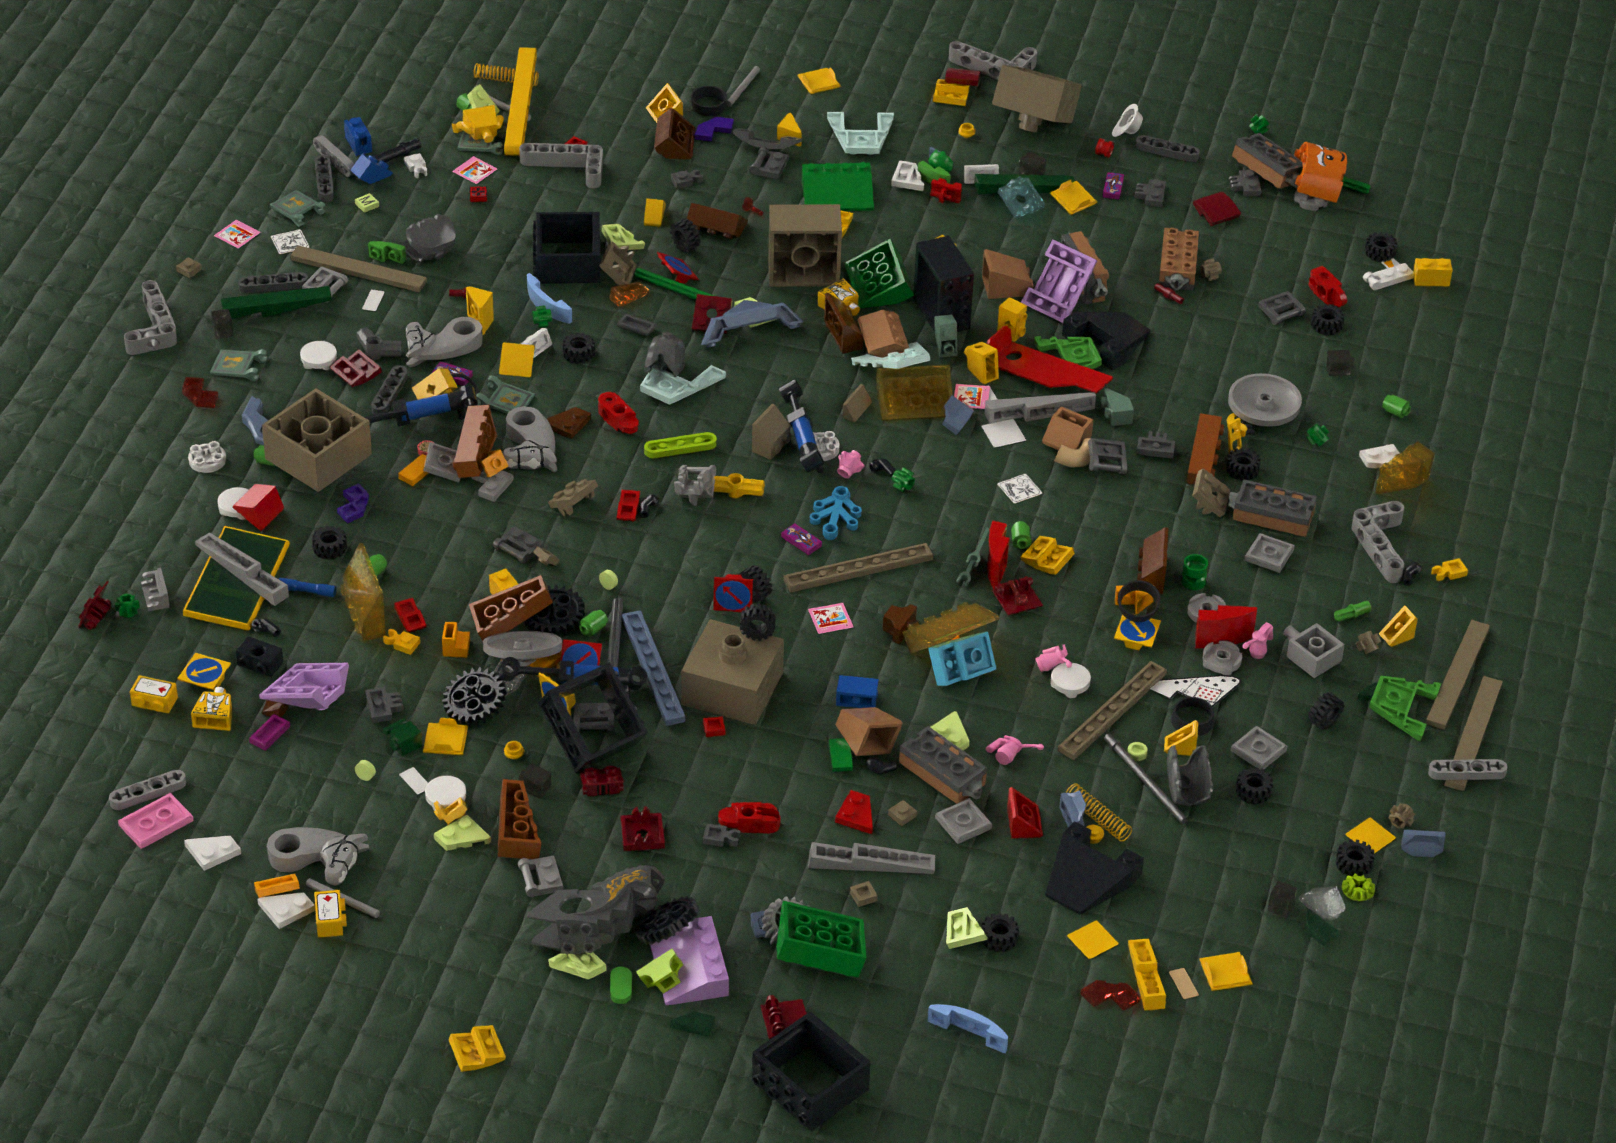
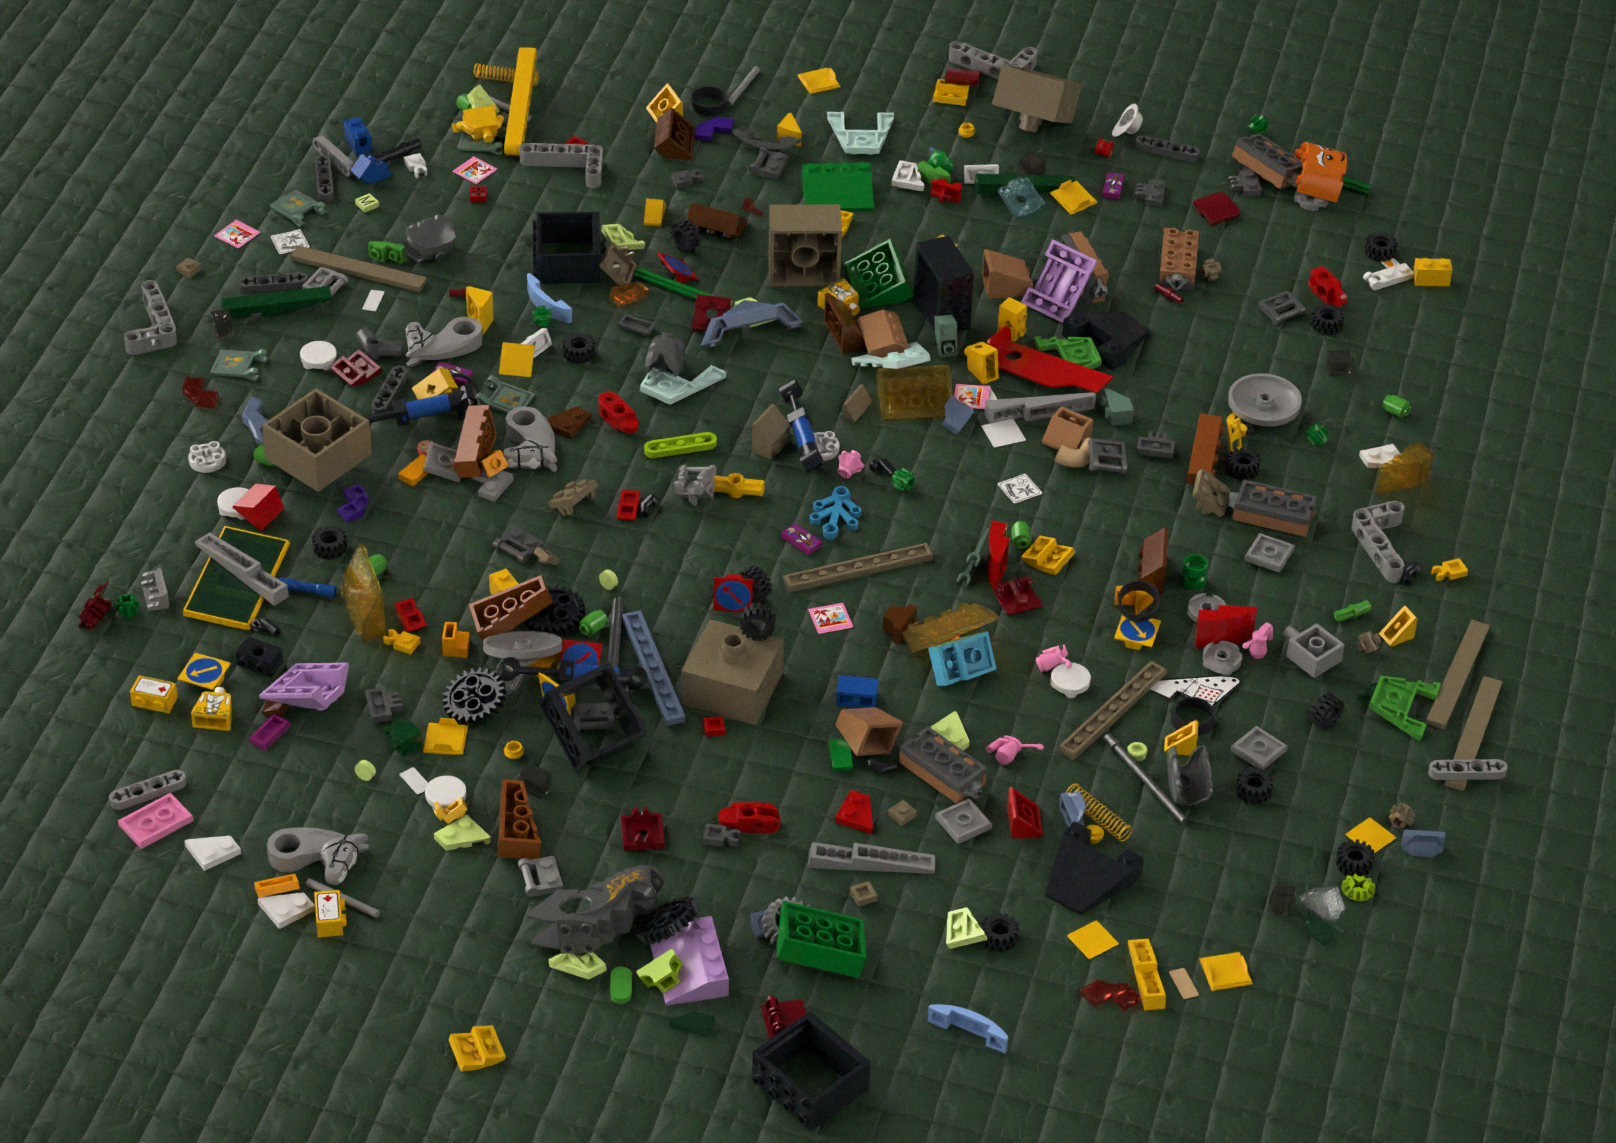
dark red hinge [579,766,624,797] -> none

